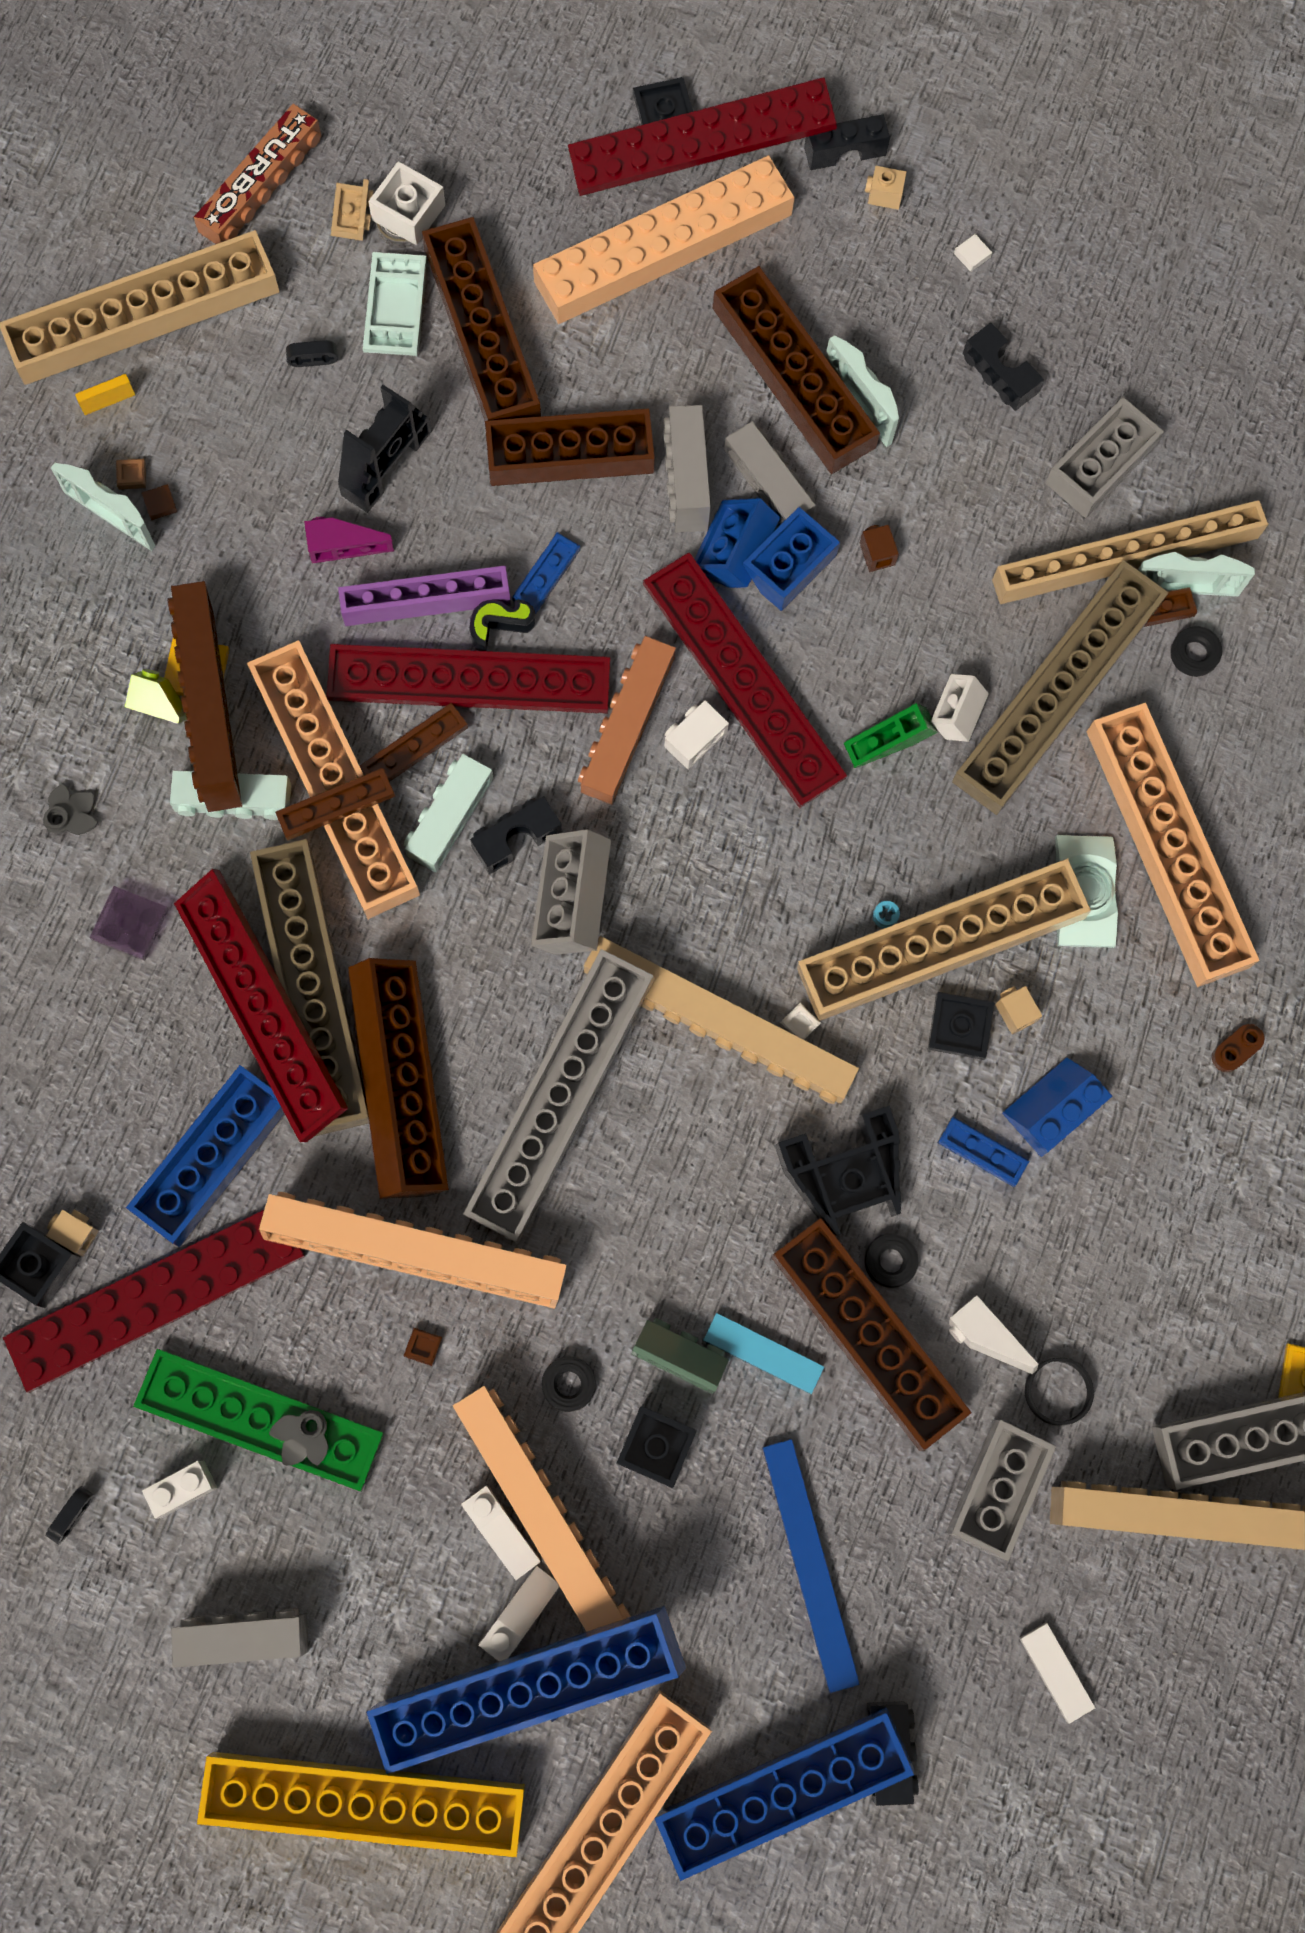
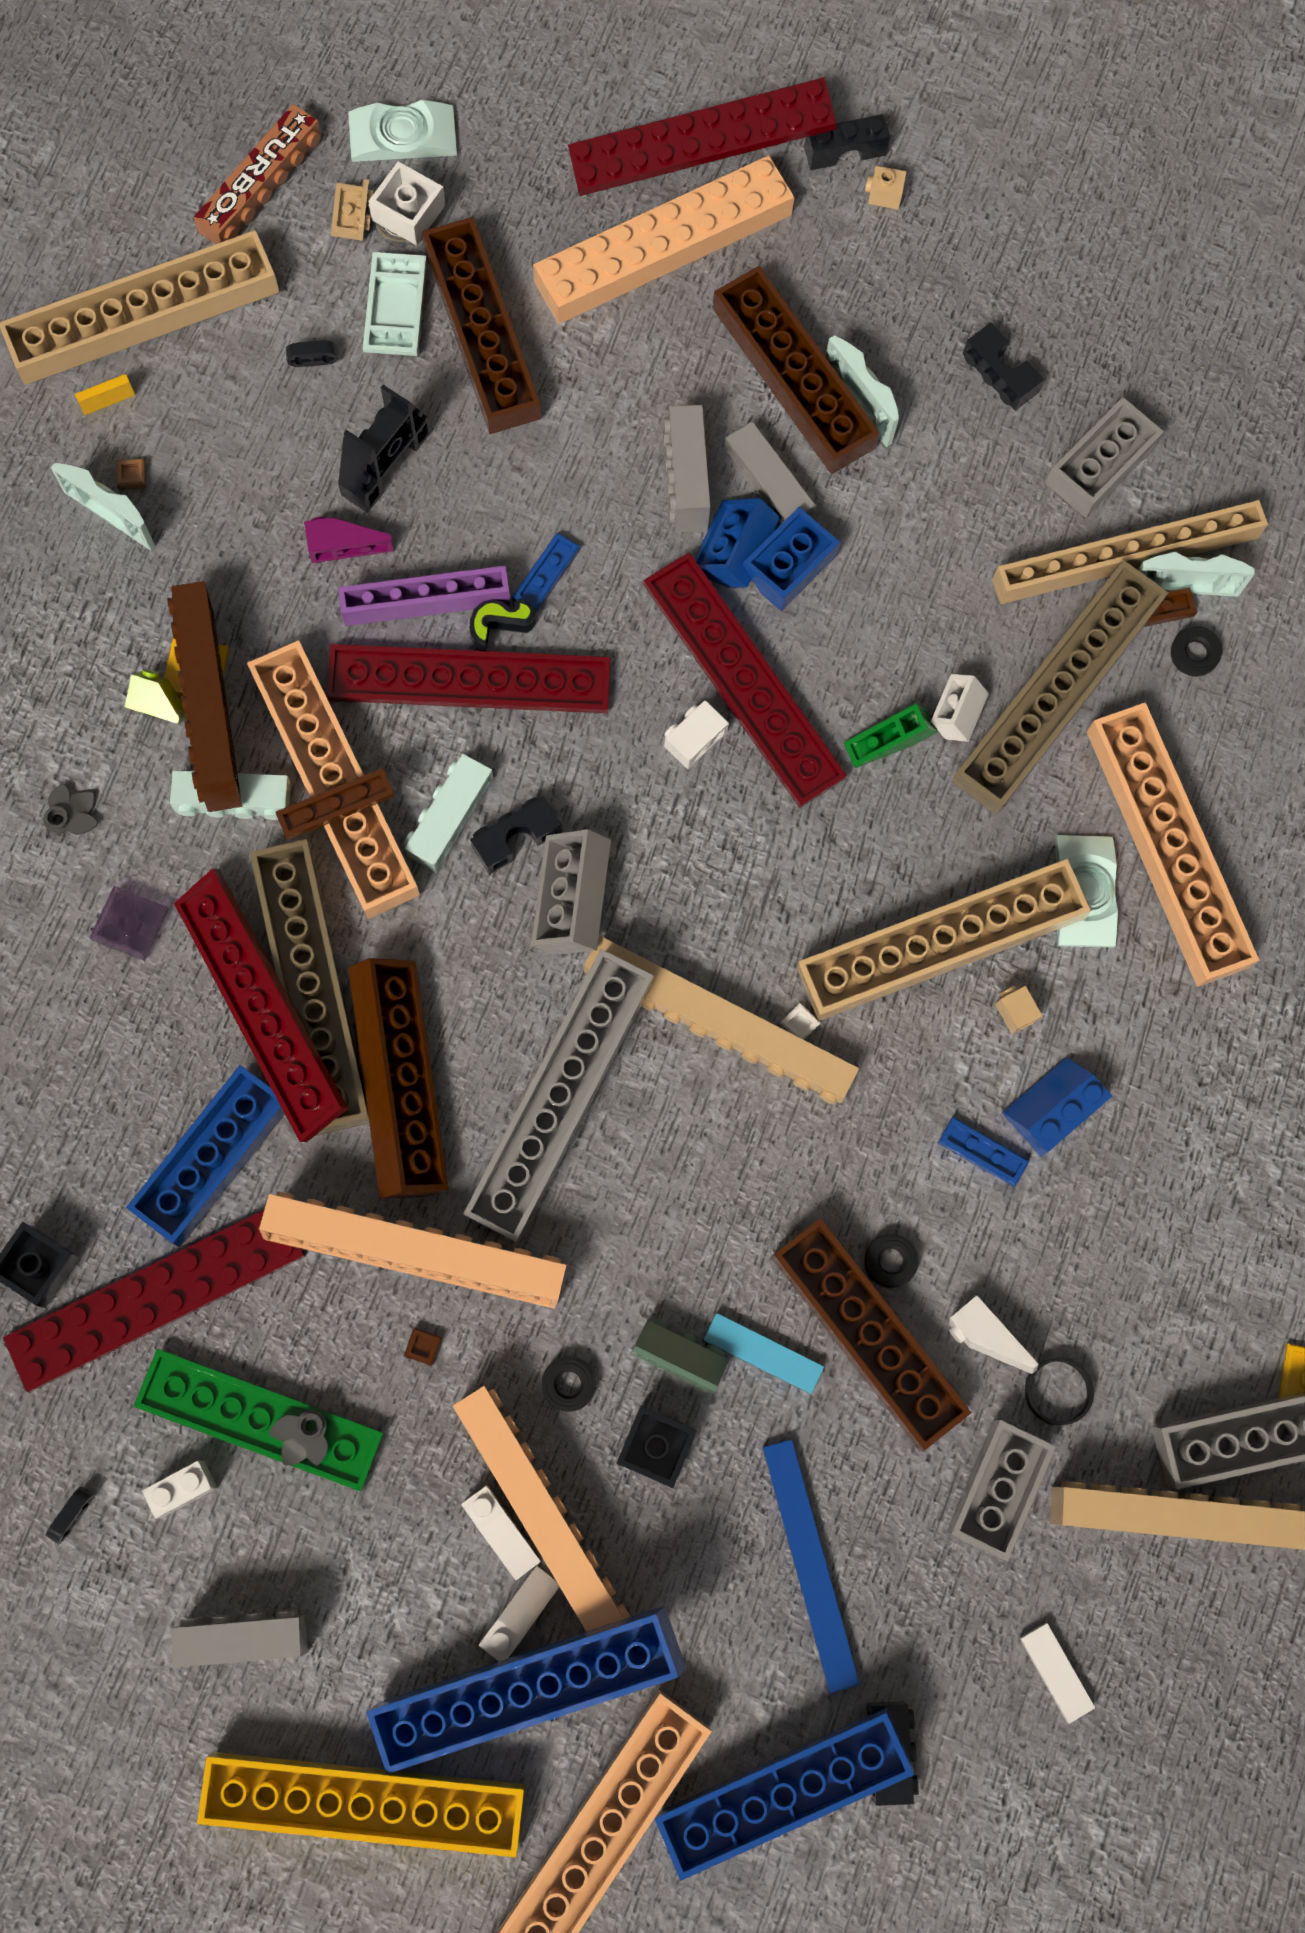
tan brick [46,1209,99,1256] -> none
reddish brown tile [141,484,178,521] -> none
reddish brown plate [359,703,468,782] -> none
reddish brown brick [485,408,655,486] -> none
nougat brick [578,636,676,805] -> none
black plate [633,77,693,125] -> none
black wedge [774,1105,901,1236] -> none
reddish brown brick [859,525,899,572] -> none
medium azure bush [873,901,900,929] -> none
black plate [927,992,995,1060] -> none
white tile [954,234,992,272] -> none
reddish brown plate [1212,1024,1265,1072] -> none
none -> light aqua slope [349,100,457,162]

